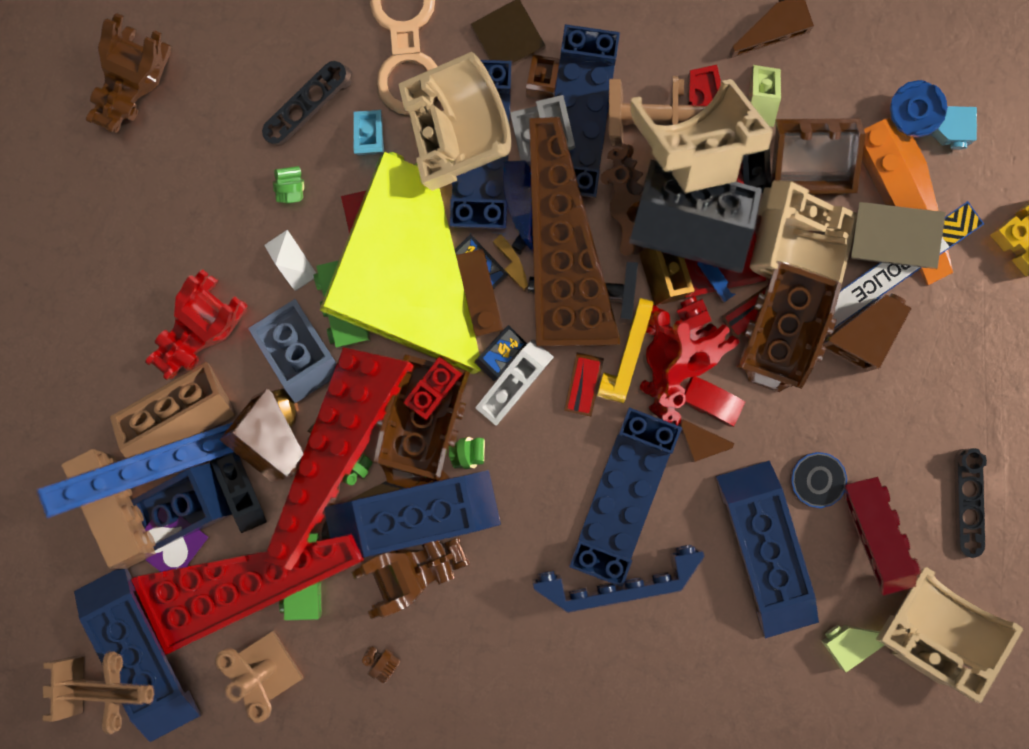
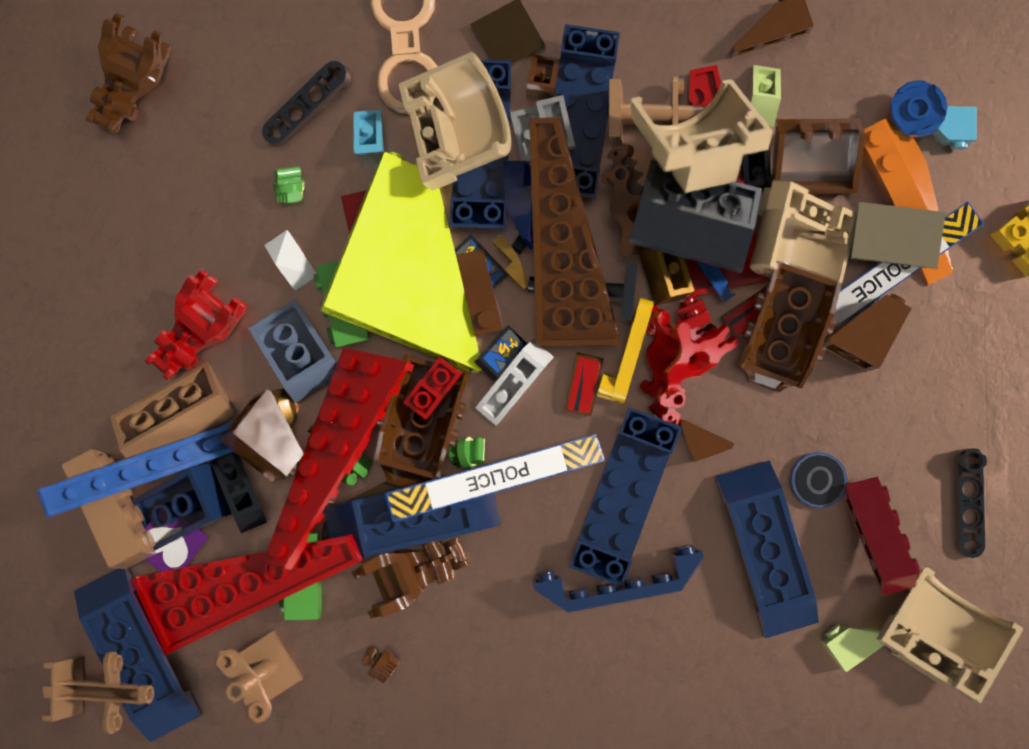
red slope [684,377,745,427] -> none
none -> tile [384,434,604,522]

